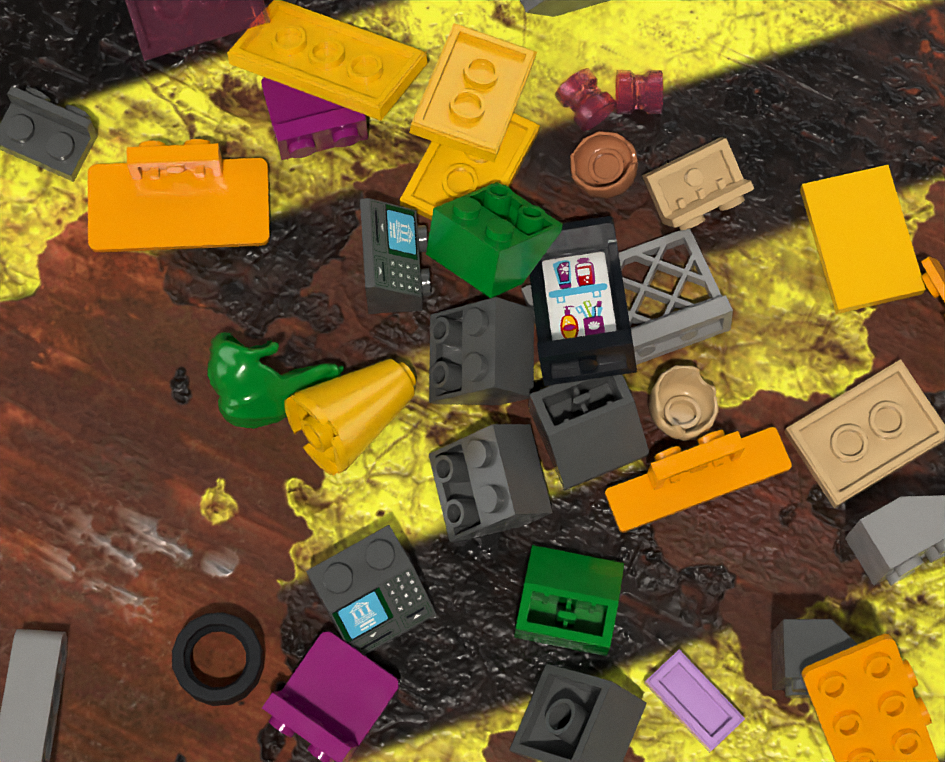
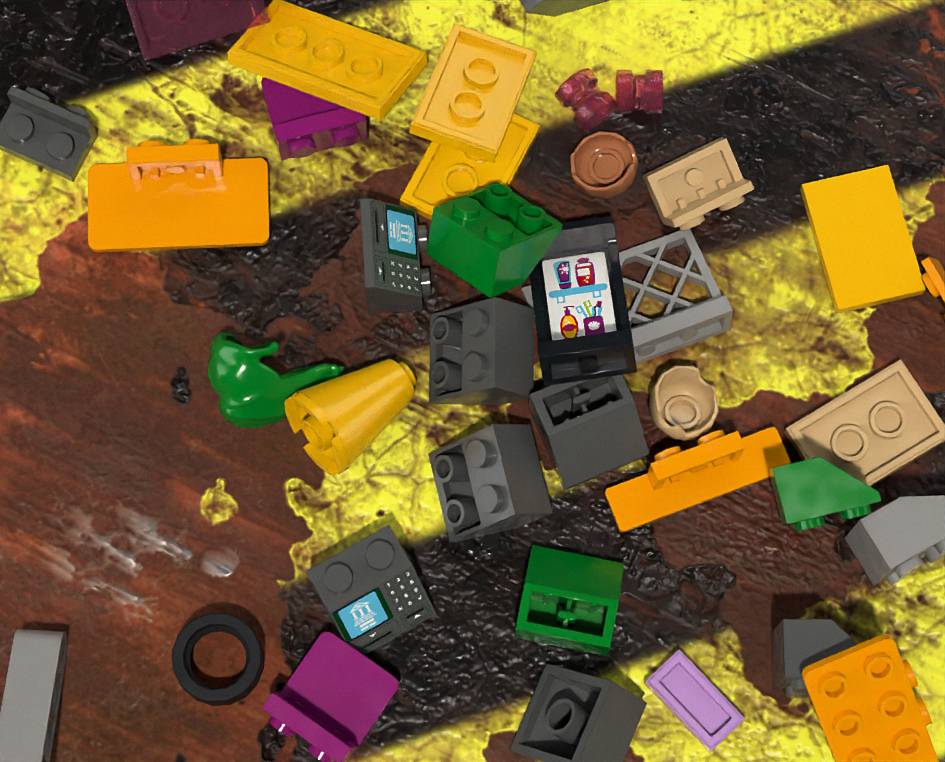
none -> green slope [768,457,881,531]

